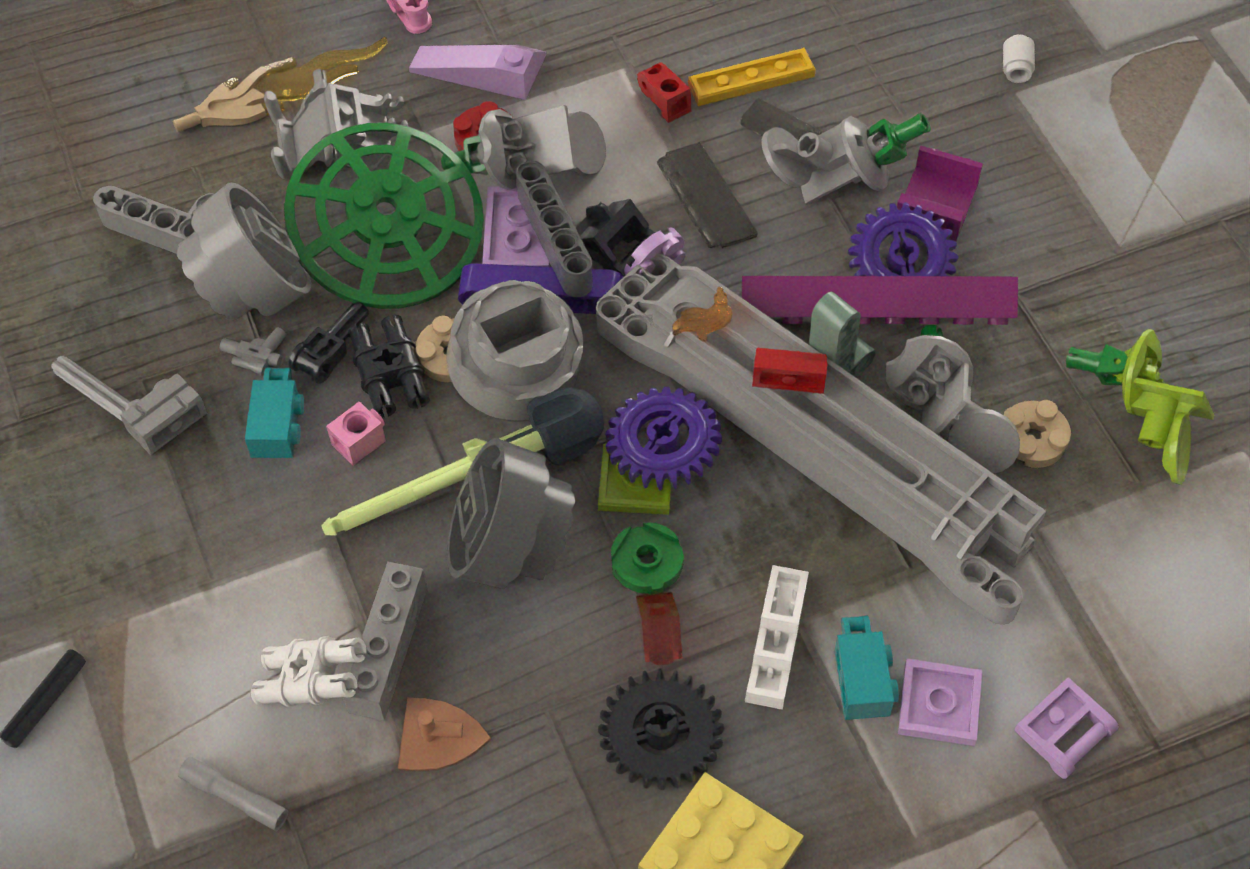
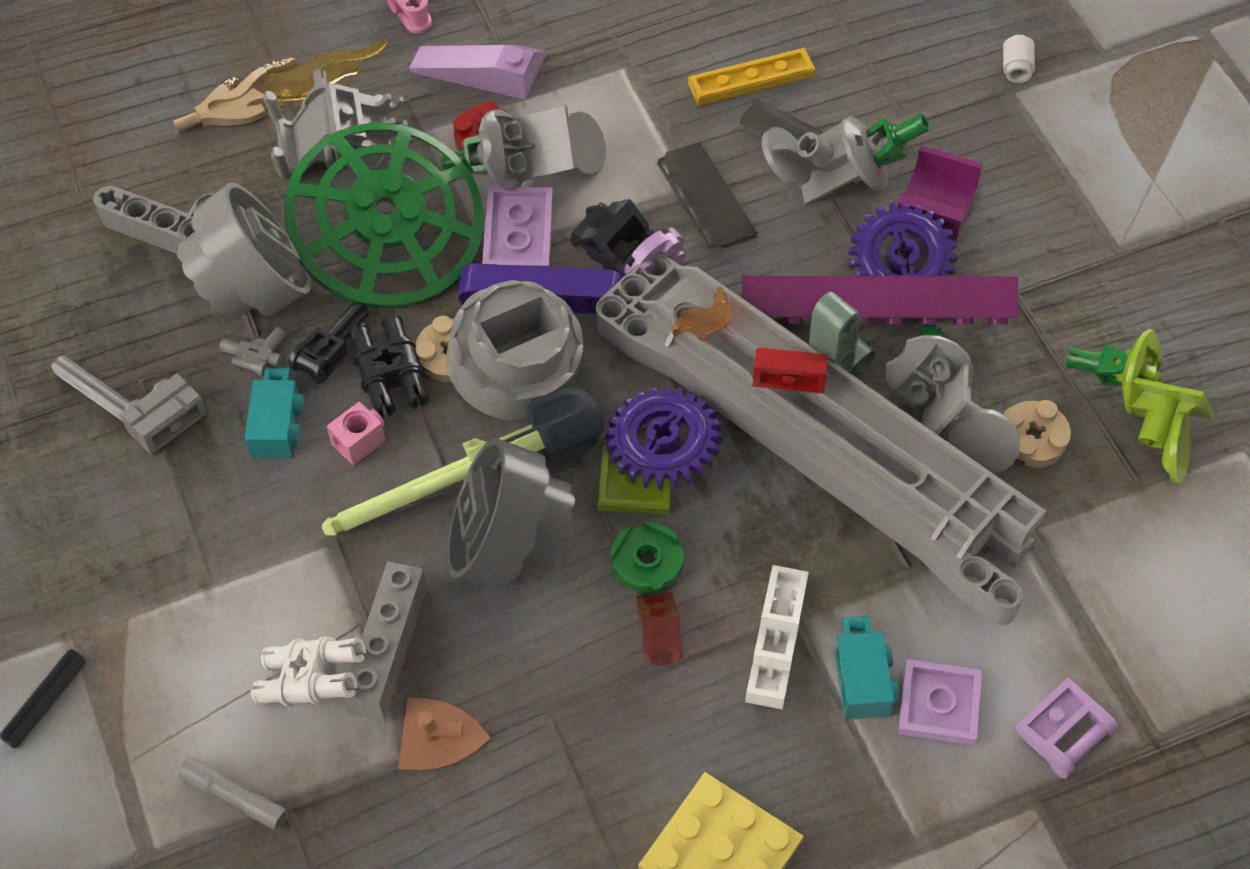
dark grey beam [516,161,593,297] -> none
black gear [598,668,724,790] -> none
red leg [637,62,692,123] -> none

